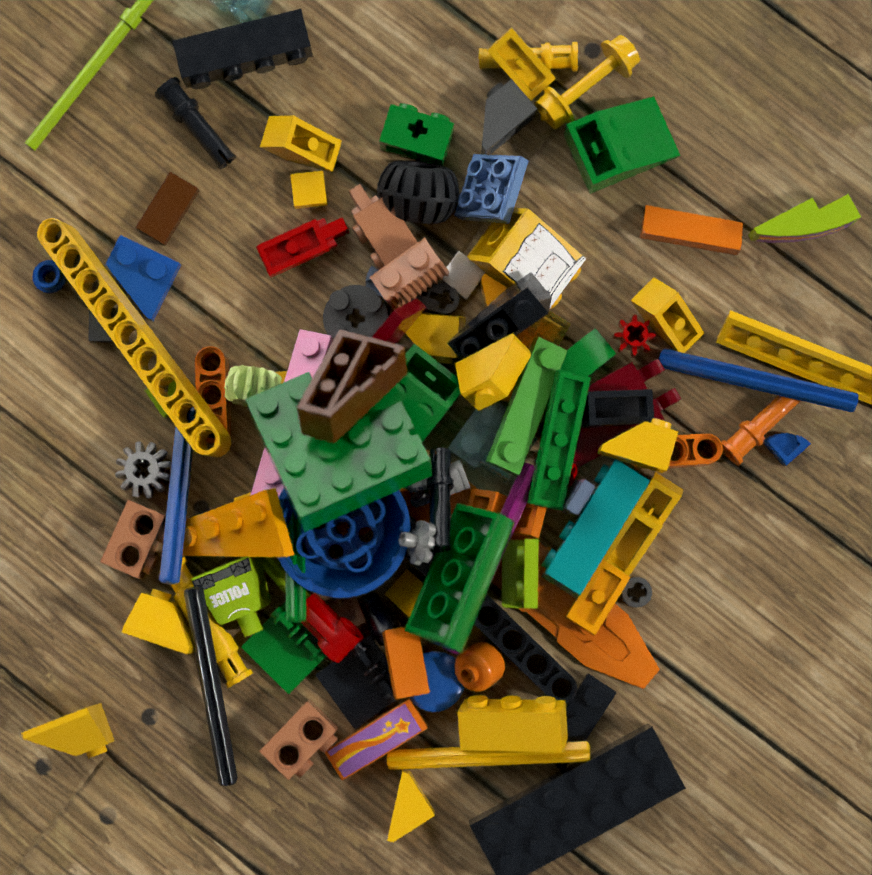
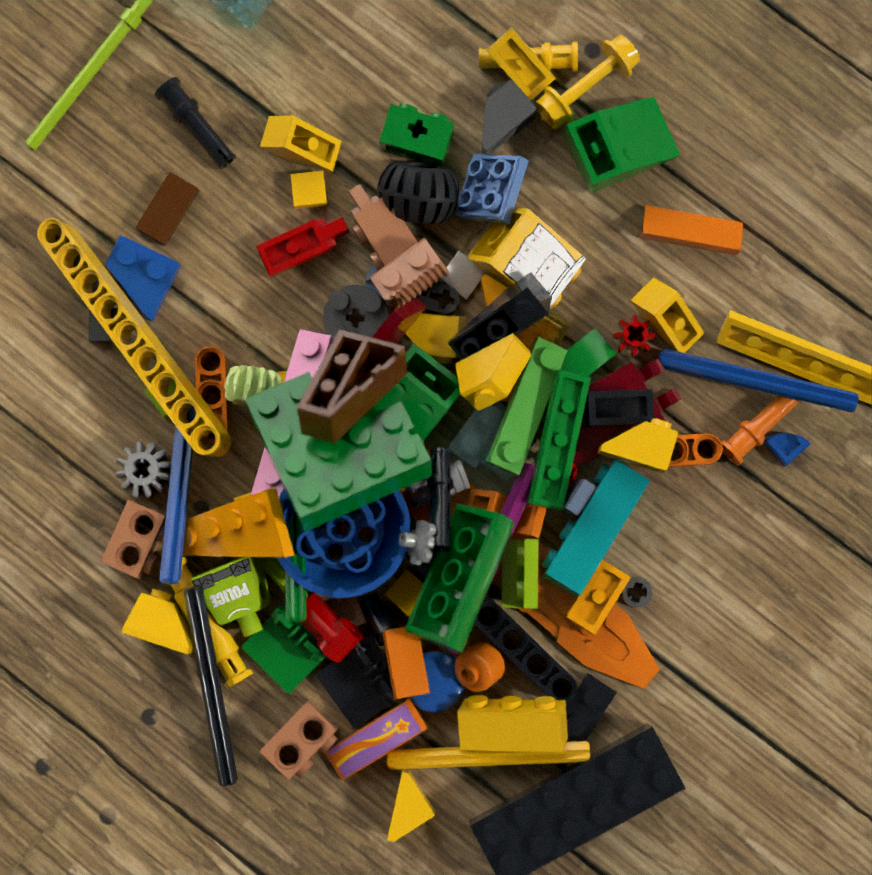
yellow slope [21,703,115,759] -> none
blue plate [32,260,66,293] -> none
black brick [172,9,313,89] -> none
yellow slope [603,472,684,576] -> none
lime slope [748,194,861,243] -> none

